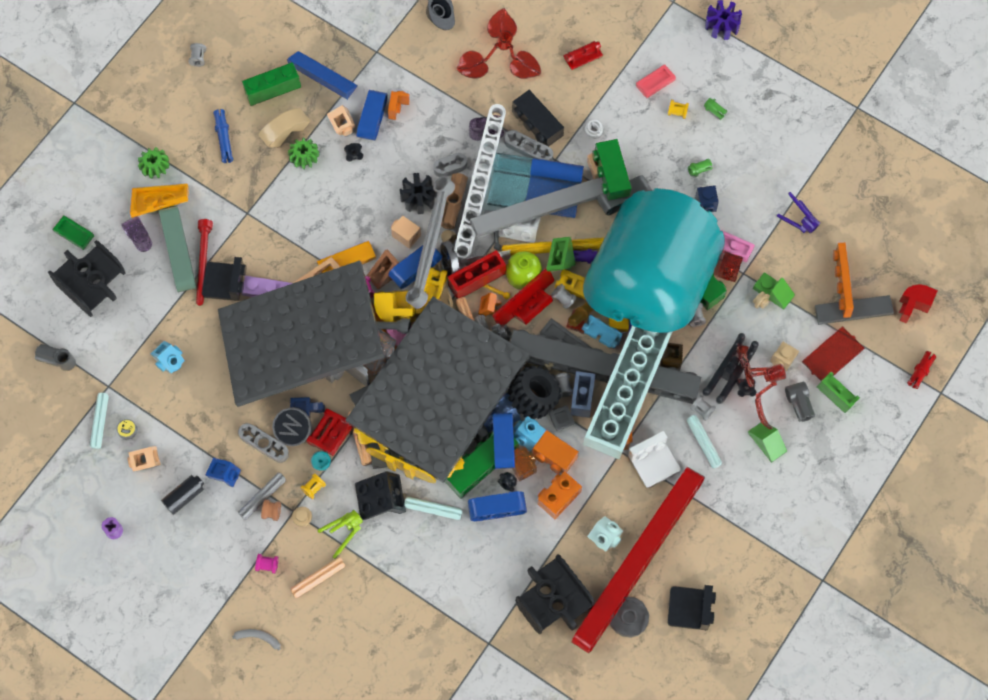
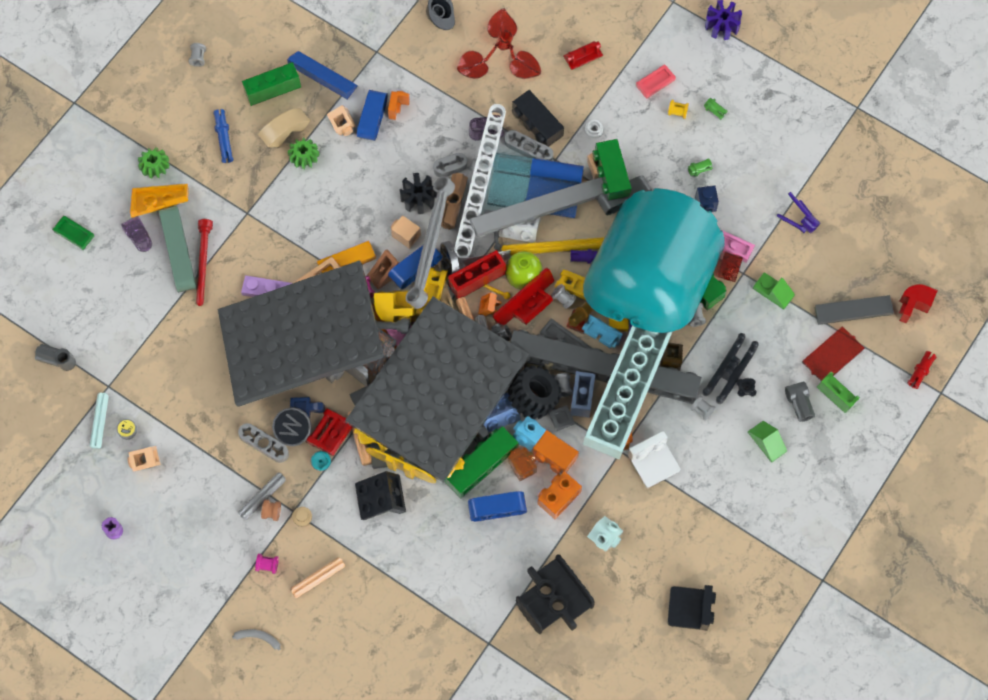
black piece [48,240,126,317] -> none
medium azure brick [150,341,185,374] -> none
black brick [161,475,204,515] -> none
black bracket [202,257,247,301] -> none
blue bracket [205,458,241,487] -> none
yellow bush [300,473,326,499] -> none
lime plant [317,510,363,559] -> none
black plate [344,143,364,162] -> none
light aqua axle [404,497,462,520] -> none
tan hinge [441,230,457,244] -> none
blue beam [493,413,515,469] -> none
black plate [498,472,517,492] -> none
bright green slope [546,237,576,271] -> none
red beam [571,467,705,654] -> none
flat silver tile [610,597,649,638] -> none
light aqua axle [687,415,722,469] -> none
clear red plant [737,345,787,429] -> none
tan plate [753,291,770,309] -> none
tan bracket [770,342,799,372] -> none
orange plate [833,242,854,318] -> none

